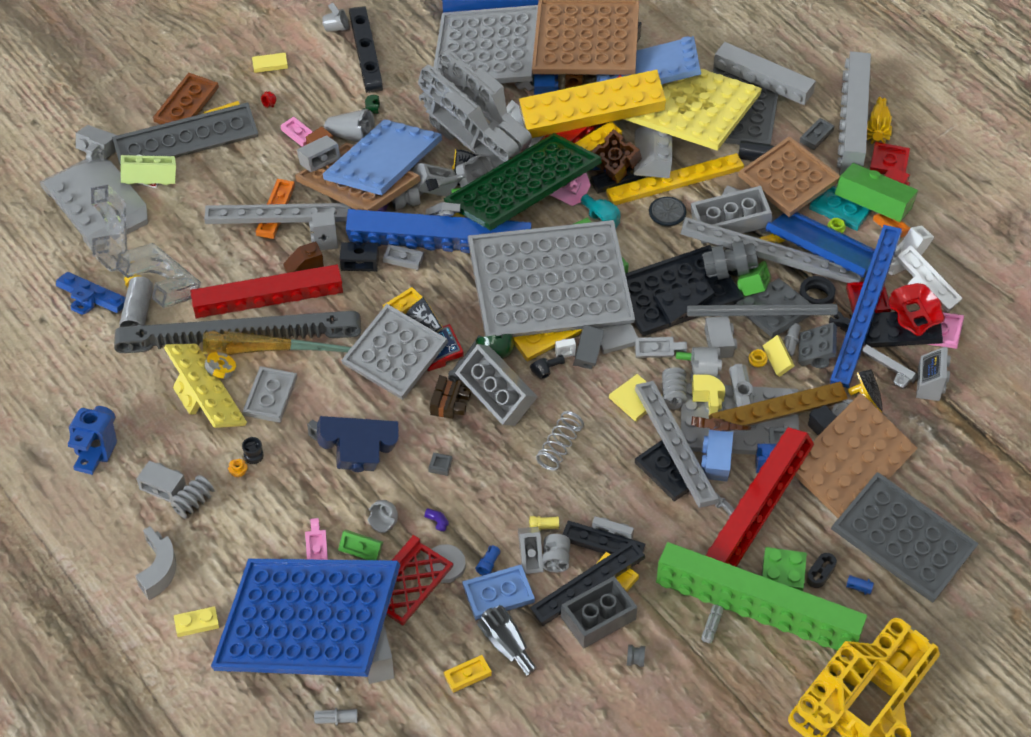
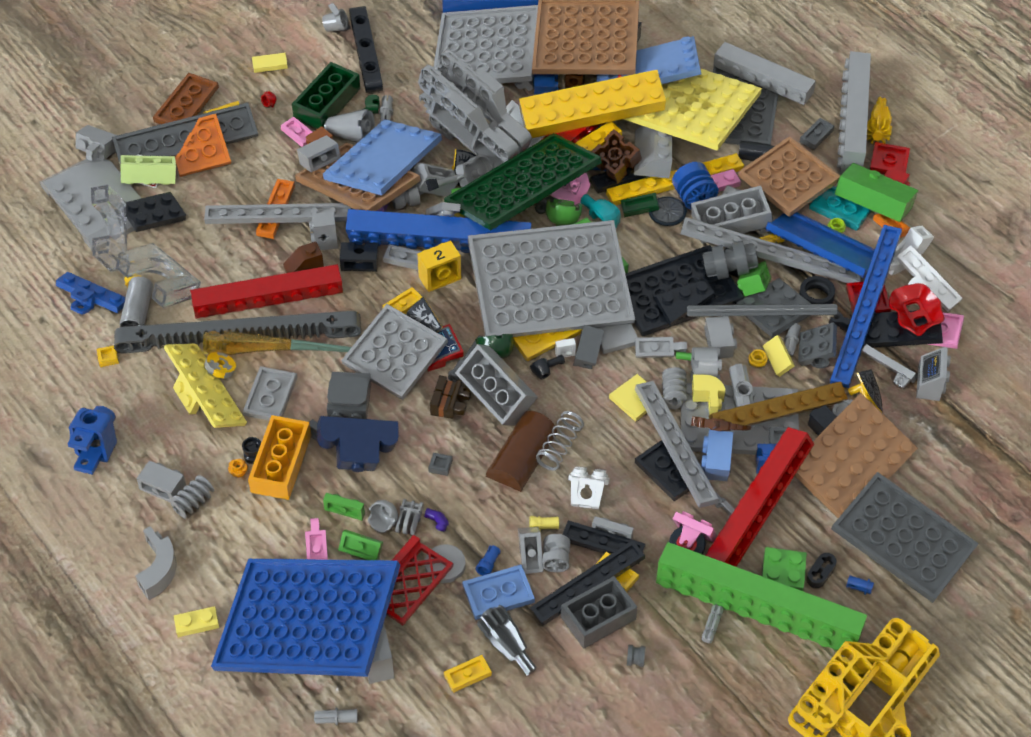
none -> yellow tile [96,345,119,367]
none -> black plate [121,192,186,232]
none -> orange plate [175,114,231,177]
none -> light orange brick [248,415,311,500]
none -> dark green brick [292,62,360,129]
none -> bright green plate [323,493,365,521]
none -> dark grey brick [327,372,371,419]
none -> light grey pin [379,95,393,123]
none -> light grey arm [395,499,424,536]
none -> yellow brick [417,240,461,292]
none -> reddish brown brick [486,411,557,492]
none -> dark grey arm [535,196,556,214]
none -> bright green cylinder [546,199,583,226]
none -> white piece [568,467,610,510]
none -> dark green tile [620,193,659,218]
none -> bright pink plate [669,511,717,554]
none -> blue wheel [672,162,719,210]
none -> bright pink plate [711,169,741,192]

